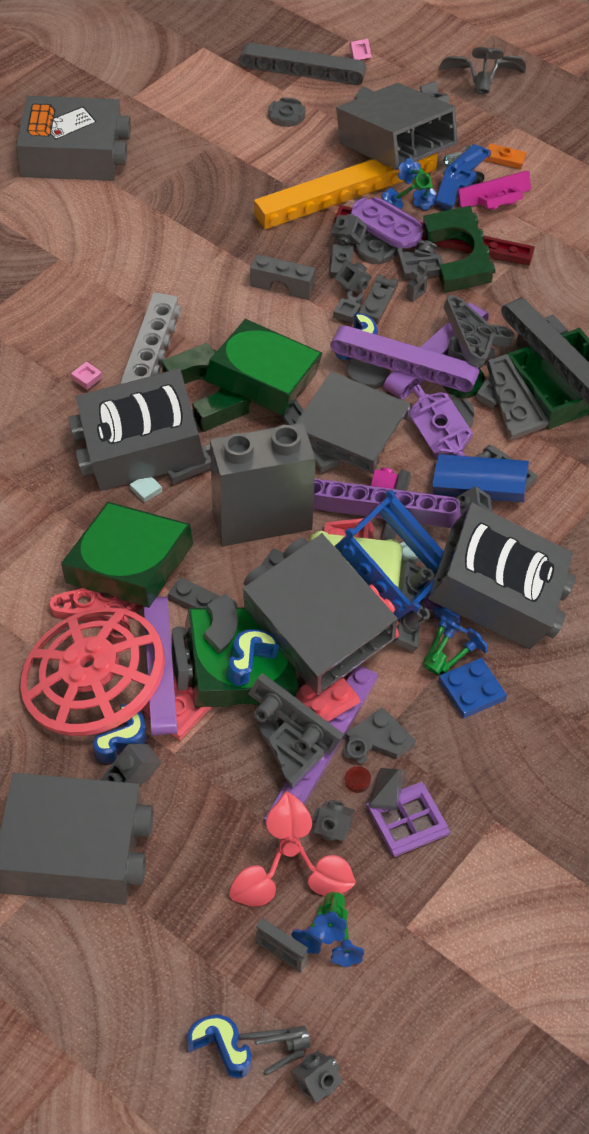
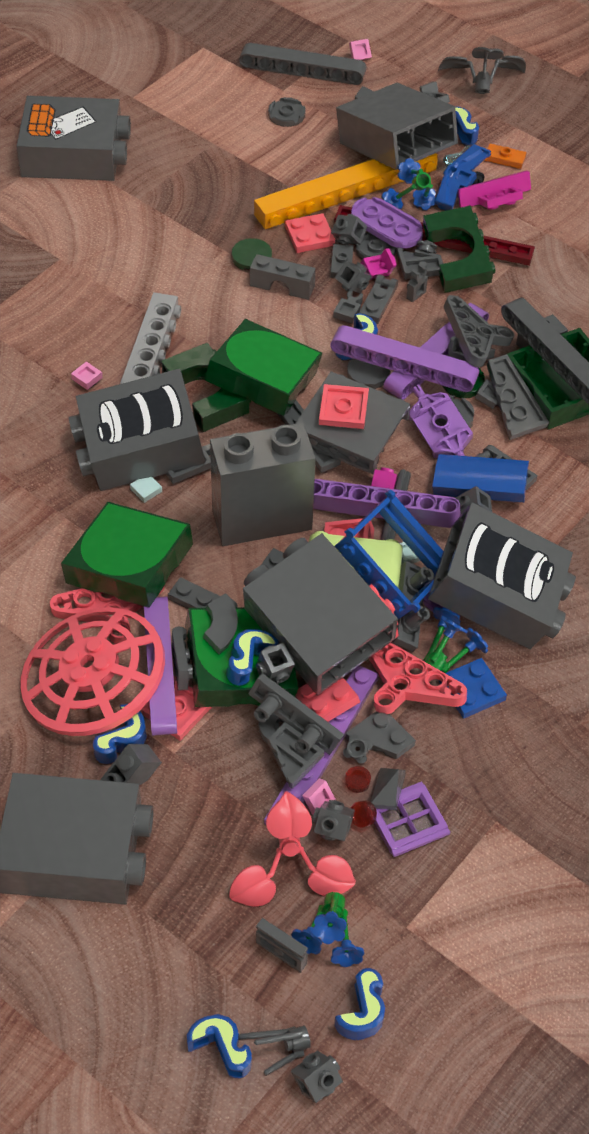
none -> dark green tile [232,238,272,270]
none -> dark grey brick [256,643,295,684]
none -> coral plate [285,213,335,253]
none -> bright pink plate [302,778,336,815]
none -> coral plate [319,384,369,429]
none -> blue animal [334,968,385,1040]
none -> clear red tile [351,800,377,828]
none -> dark pink bracket [360,248,396,280]
none -> coral beam [368,642,467,715]
none -> blue animal [455,106,479,145]

